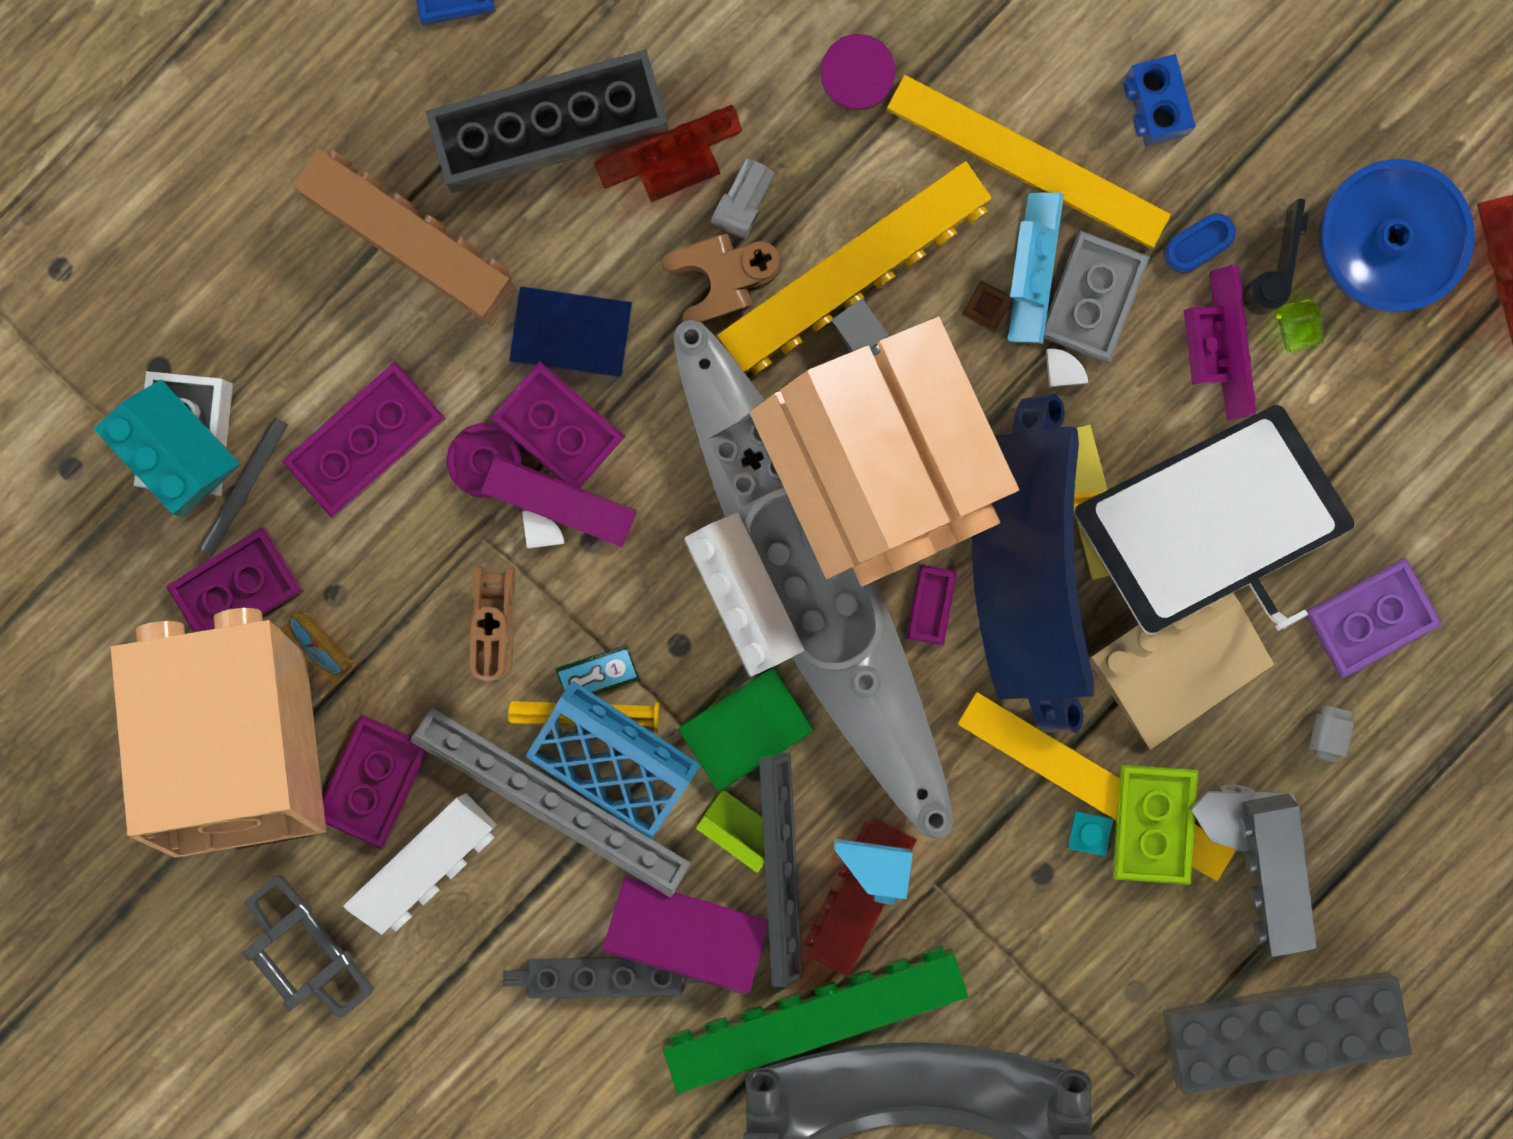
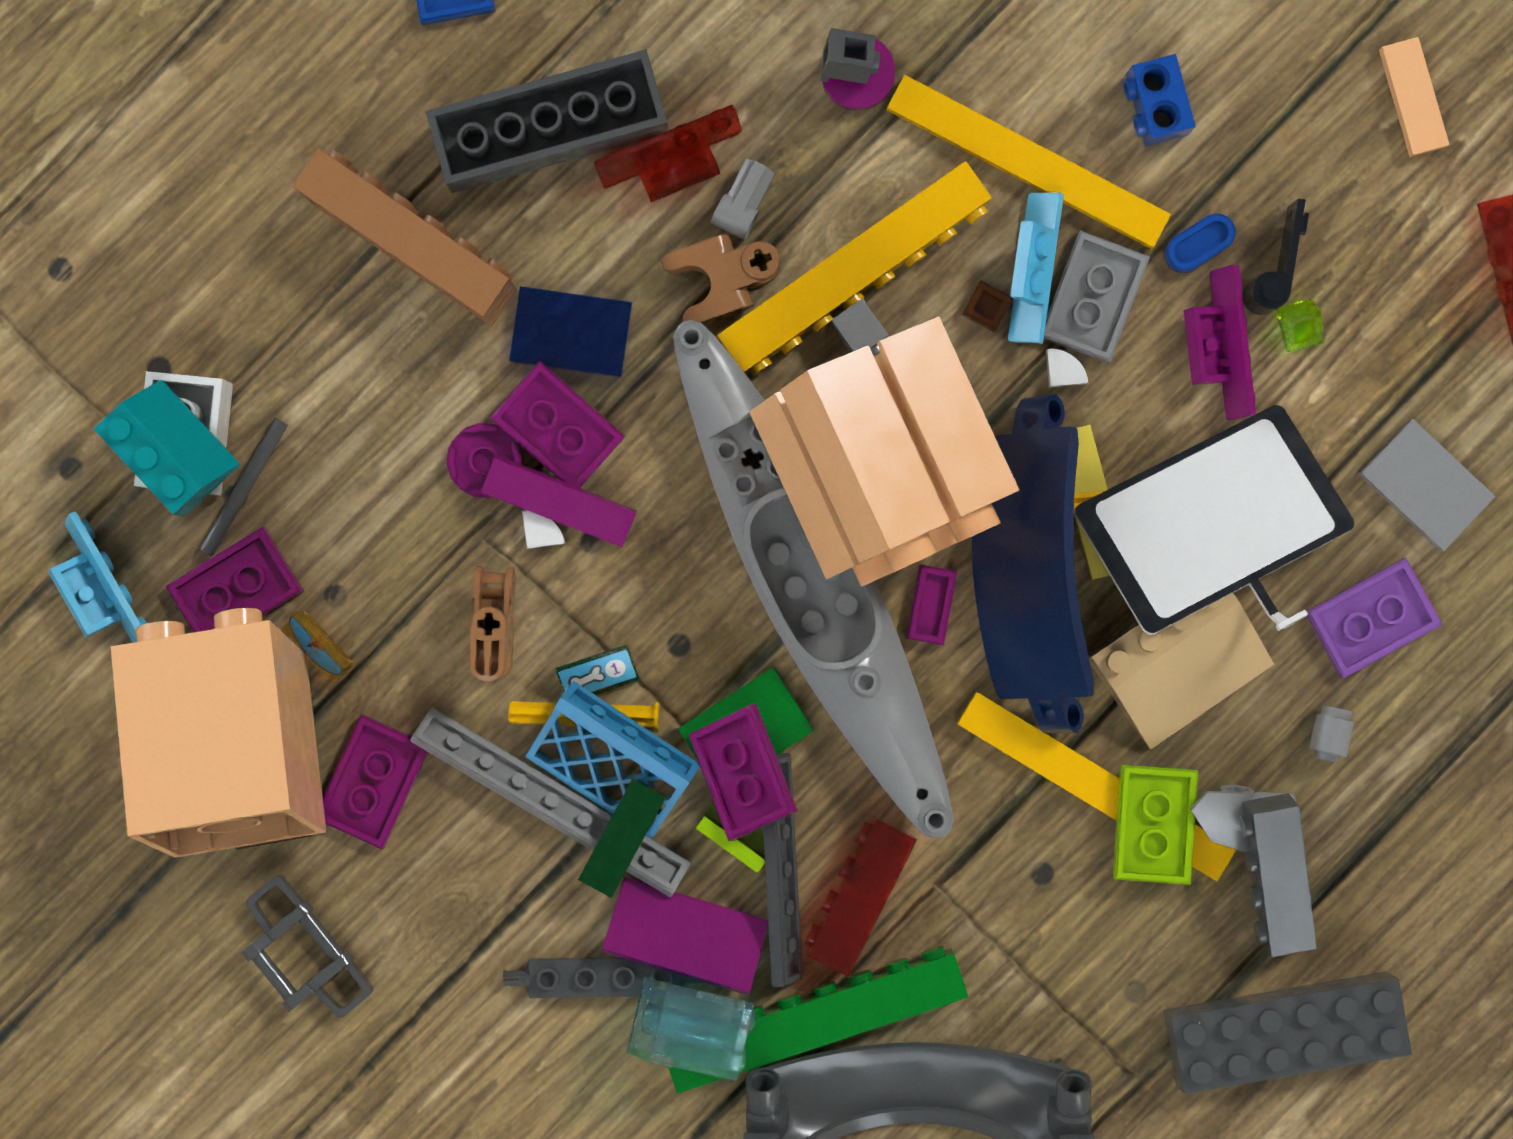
magenta tile [282,361,446,518] -> none
white slope [343,792,497,934] -> none
white slope [684,512,805,677] -> none
medium azure slope [833,839,913,904] -> none
teal plate [1067,810,1113,856] -> none
blue dish [1319,159,1475,313] -> none
none -> medium azure bracket [48,511,147,643]
none -> dark green tile [578,777,667,898]
none -> clear light blue slope [626,977,755,1081]
none -> magenta tile [688,704,798,841]
none -> dark grey brick [820,28,880,84]
none -> light grey tile [1358,419,1496,552]
none -> light nougat tile [1379,37,1450,157]

